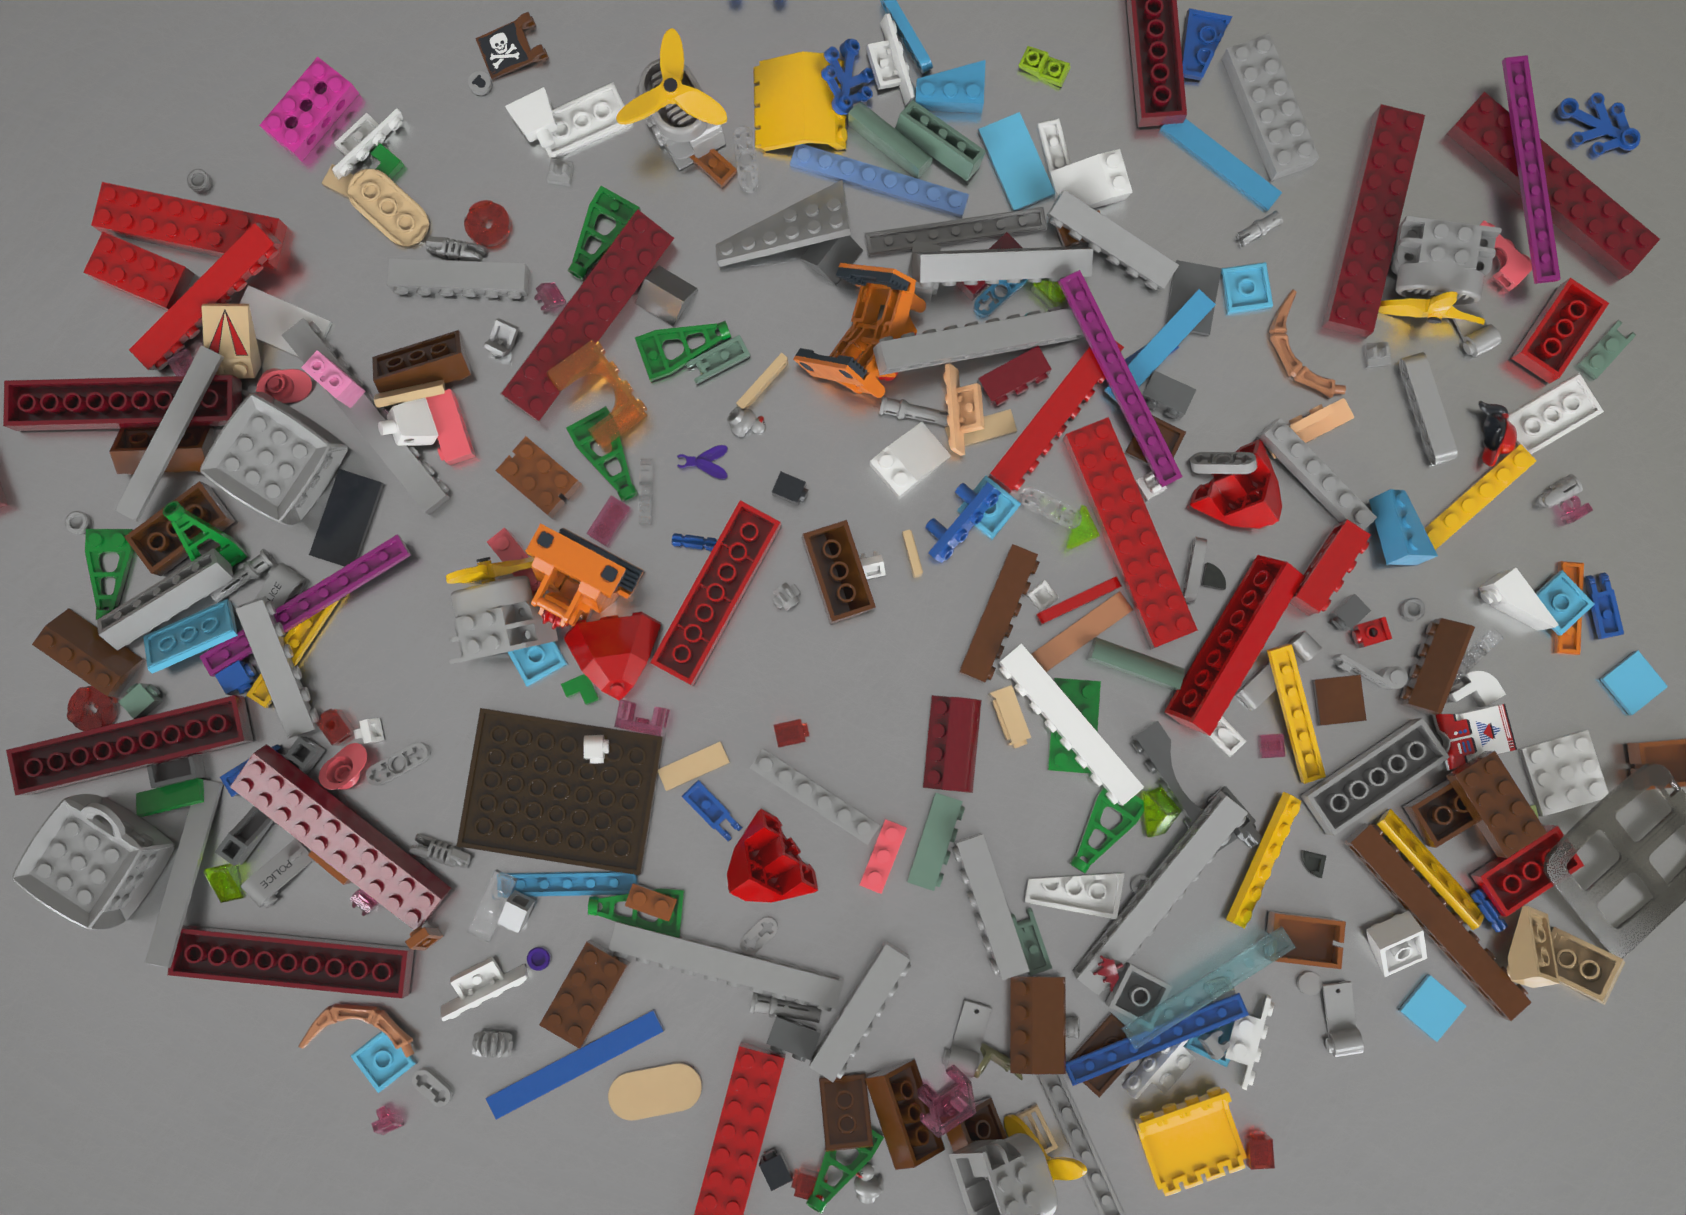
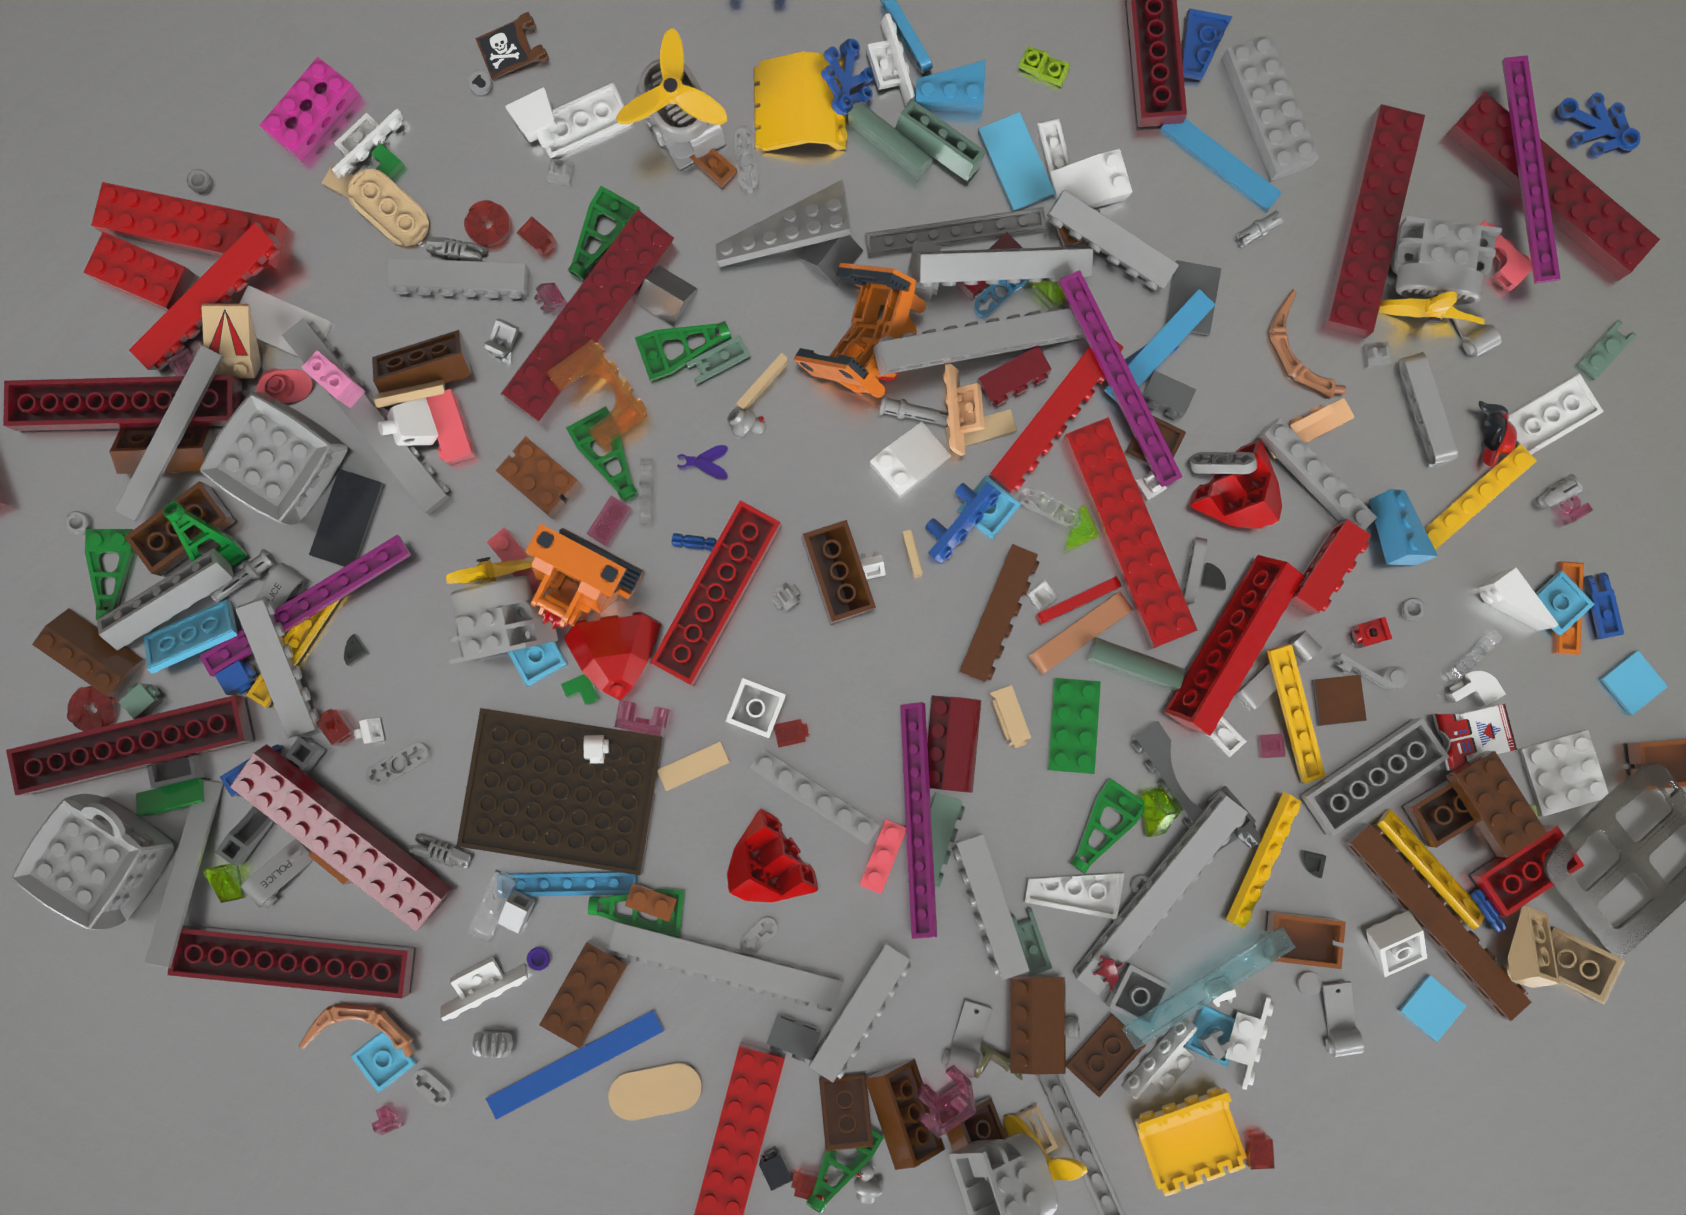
coral piece [319,743,367,790] -> none
clear pink tile [350,889,379,916] -> none
dark orange plate [405,927,443,950] -> none
blue hinge [682,780,742,842] -> none
light grey pin [749,992,822,1023] -> none
black brick [772,471,809,506] -> none
medium blue plate [790,144,969,218] -> none
white brick [999,643,1144,806] -> none
blue tile [1066,993,1249,1086] -> none
medium azure tile [1220,262,1273,314] -> none
dark grey brick [1329,594,1371,631] -> none
reddish brown slope [1401,618,1475,715] -> none
red brick [1511,278,1609,384] -> none
none -> pearl dark grey tile [344,634,368,666]
none -> clear red brick [517,216,555,257]
none -> white slope [725,677,786,738]
none -> magenta plate [900,702,937,939]

